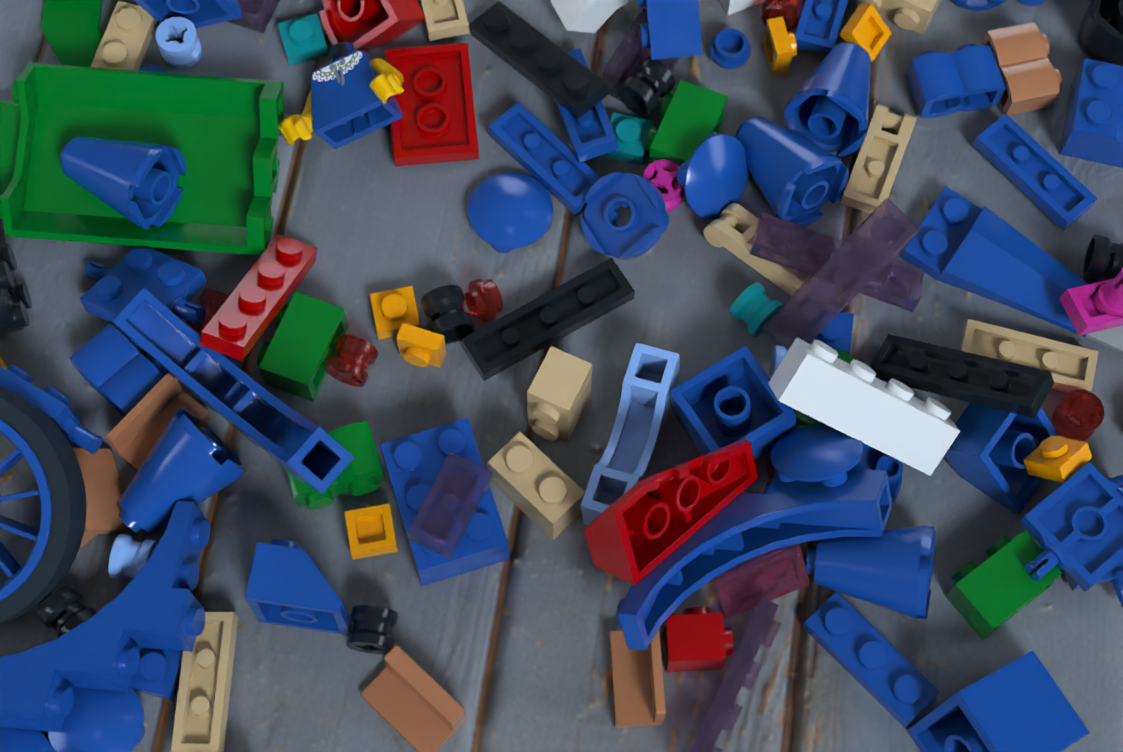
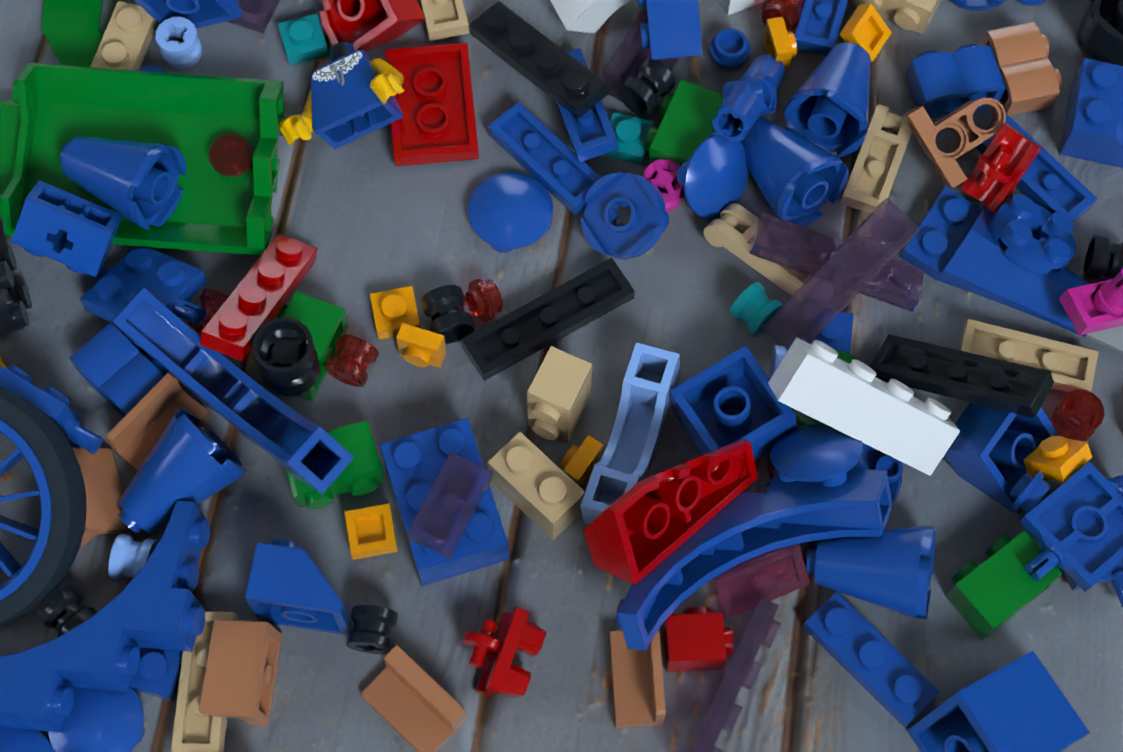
none -> blue brick [11,180,123,277]
none -> nougat panel [199,620,283,727]
none -> clear red plate [209,134,253,177]
none -> black wheel [253,317,320,397]
none -> red hips [462,607,546,697]
none -> light orange plate [560,435,603,488]
none -> blue piece [712,54,787,143]
none -> nougat tile [902,98,1006,189]
none -> red hips [960,124,1042,213]
none -> blue plate [990,194,1076,275]
none -> blue plate [1009,471,1052,513]

